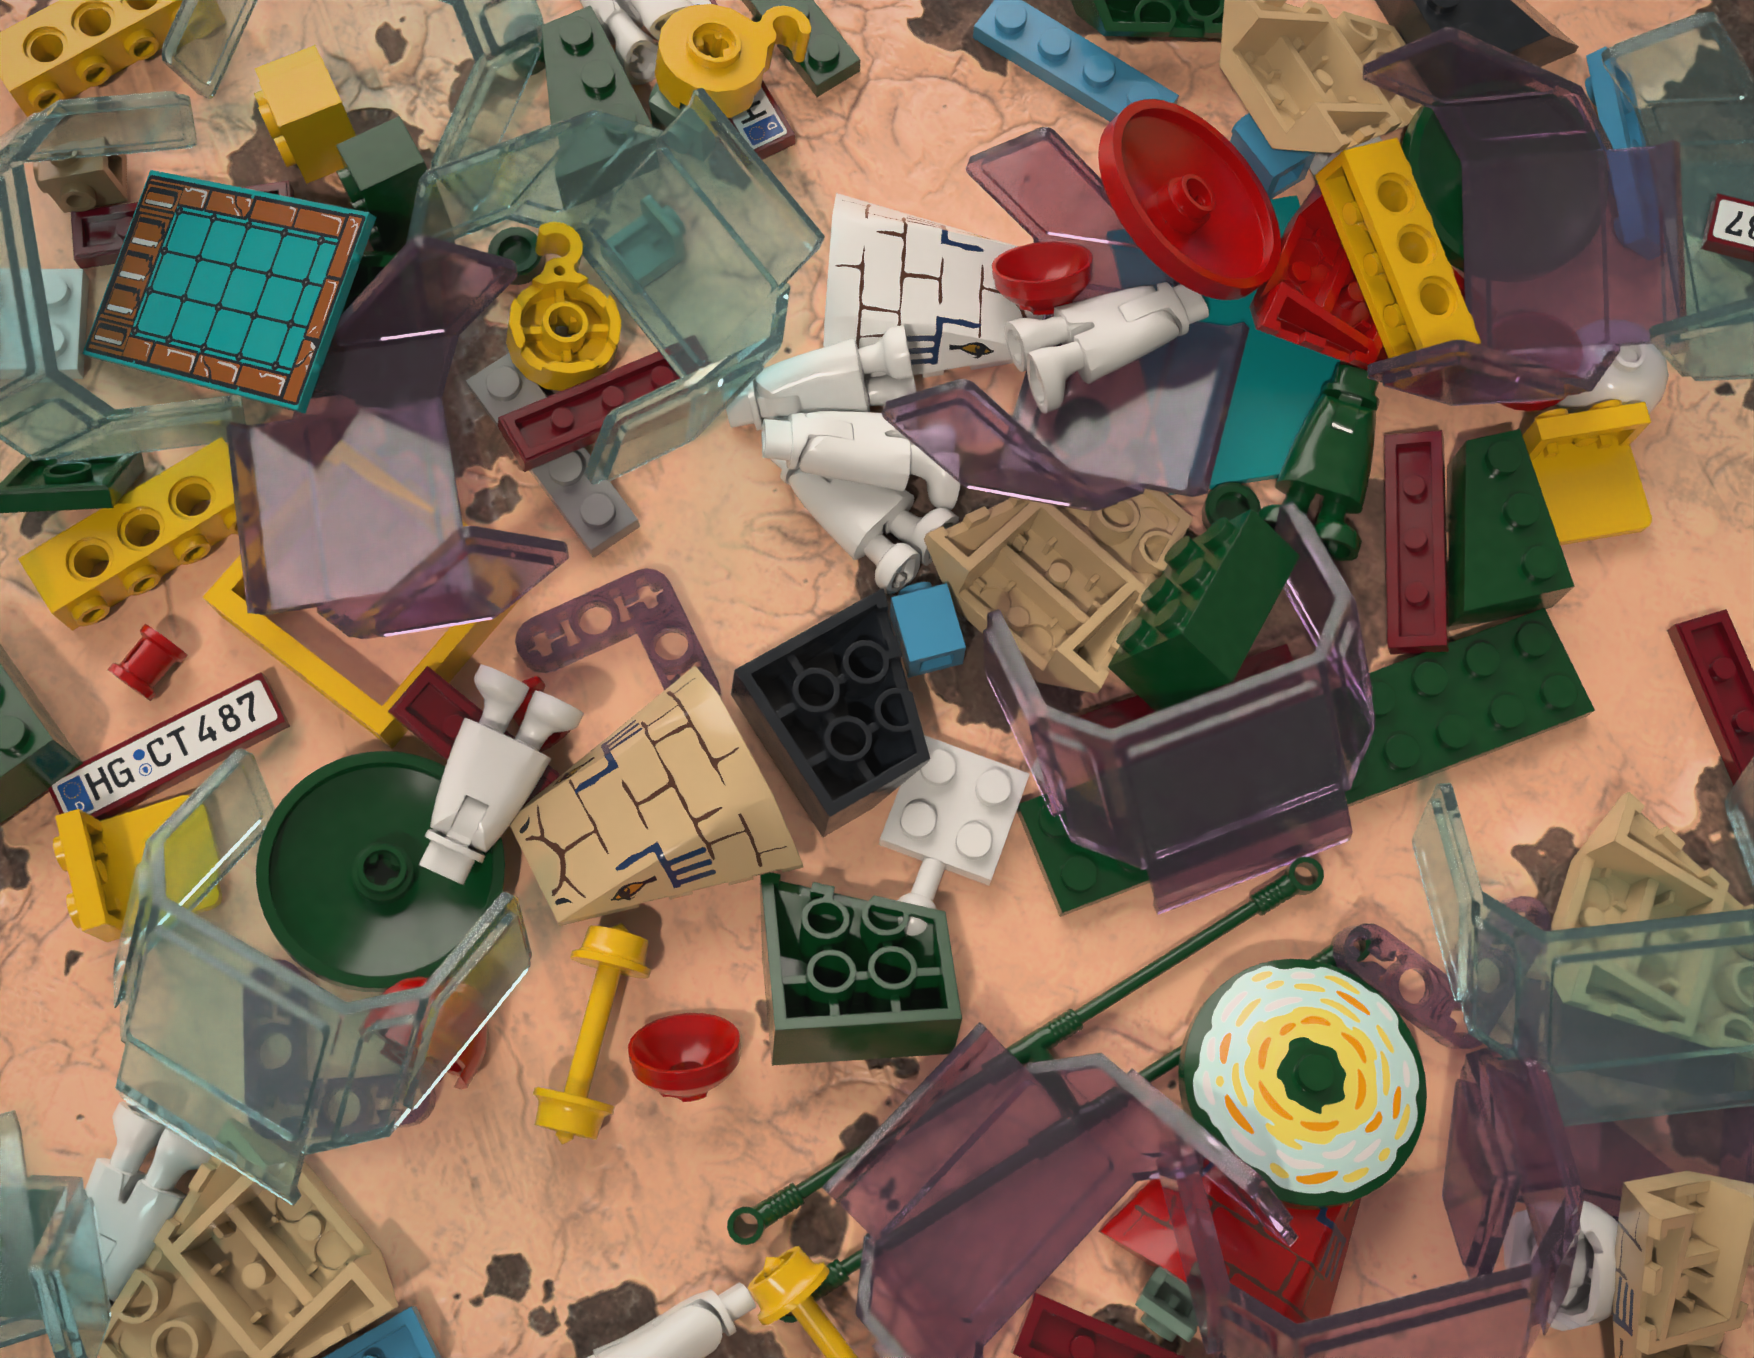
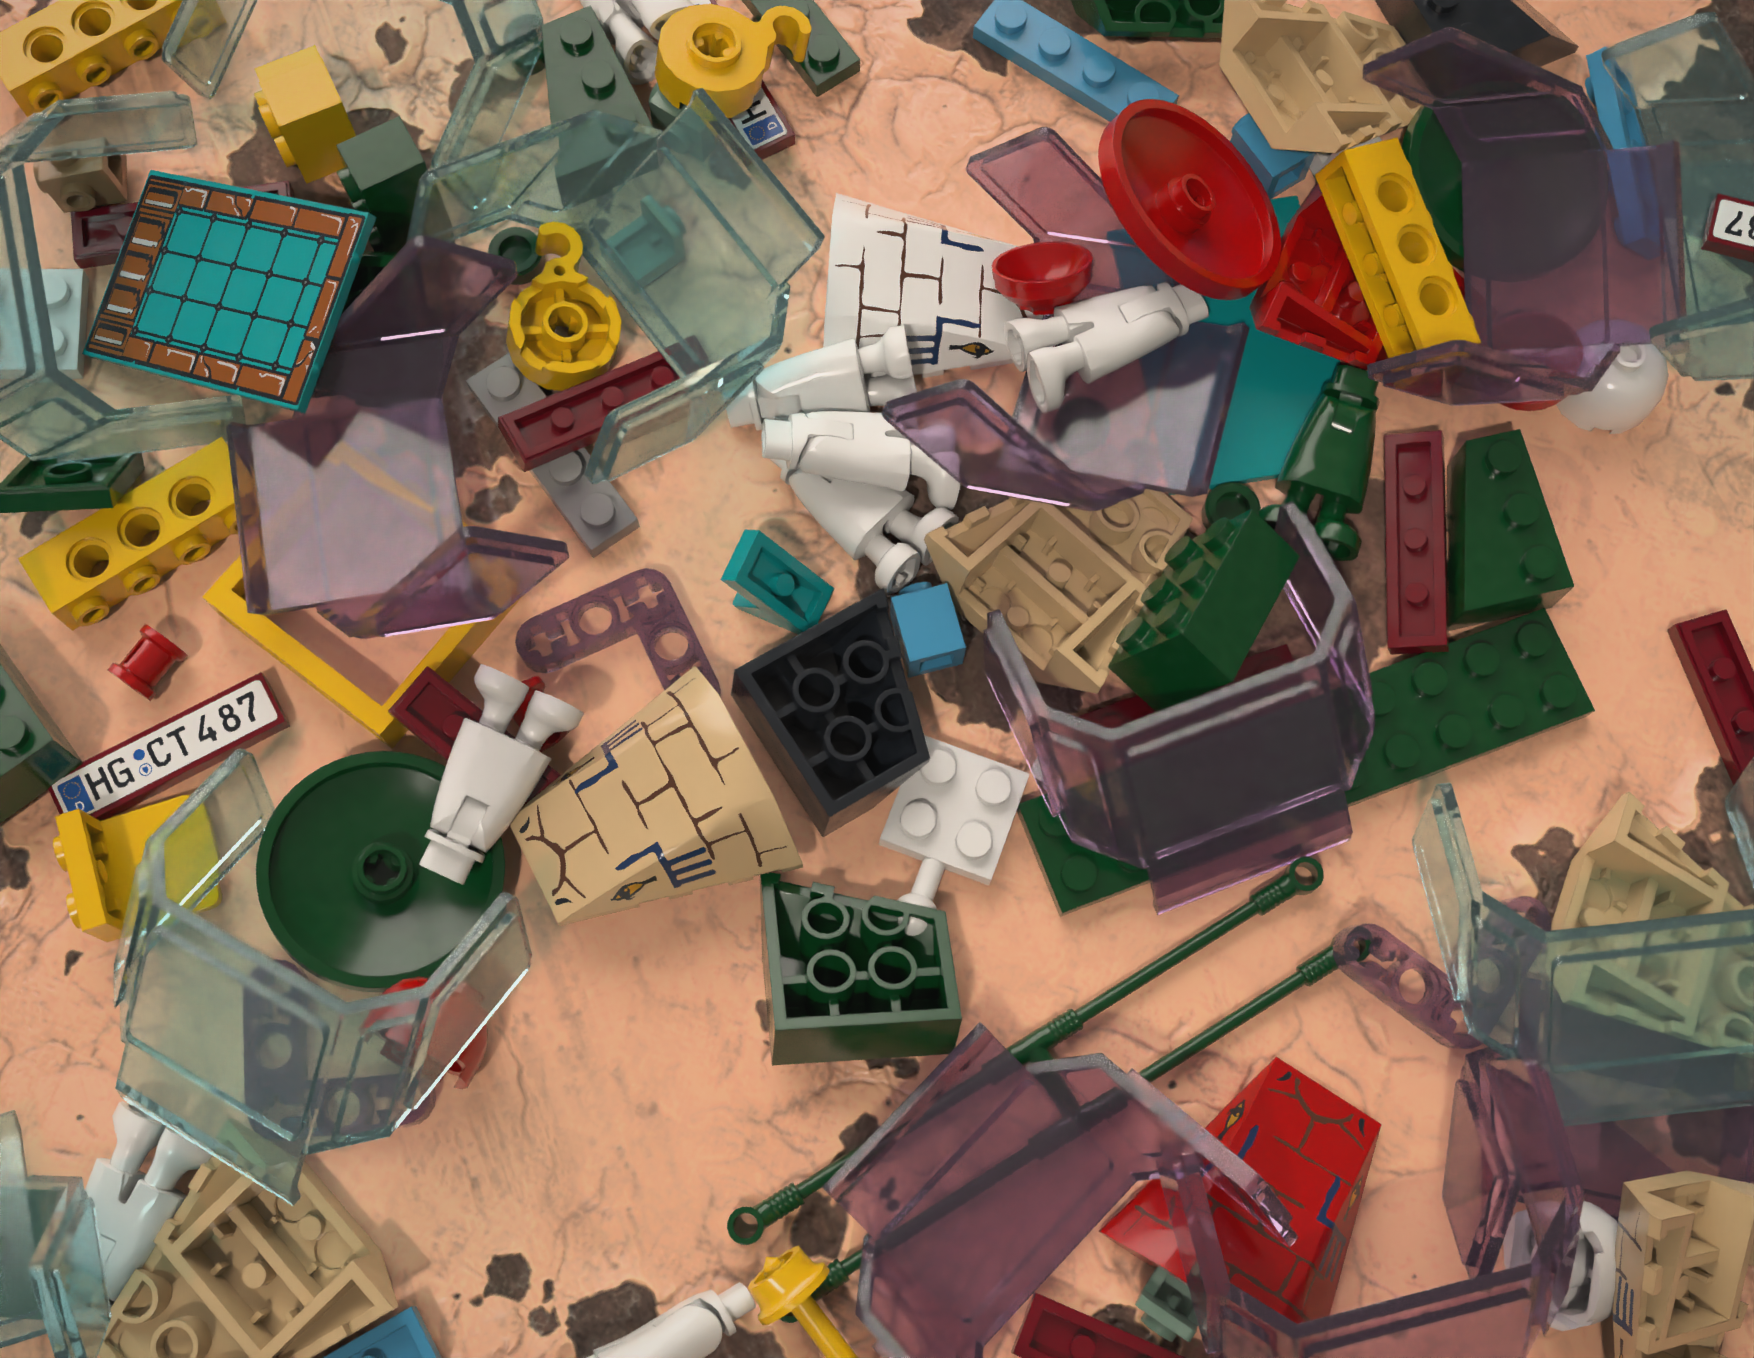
yellow piece [533,923,651,1145] -> none
red piece [628,1013,741,1102] -> none
dish [1178,959,1427,1210] -> none
yellow bracket [1522,400,1652,545] -> none
none -> teal slope [720,529,834,634]

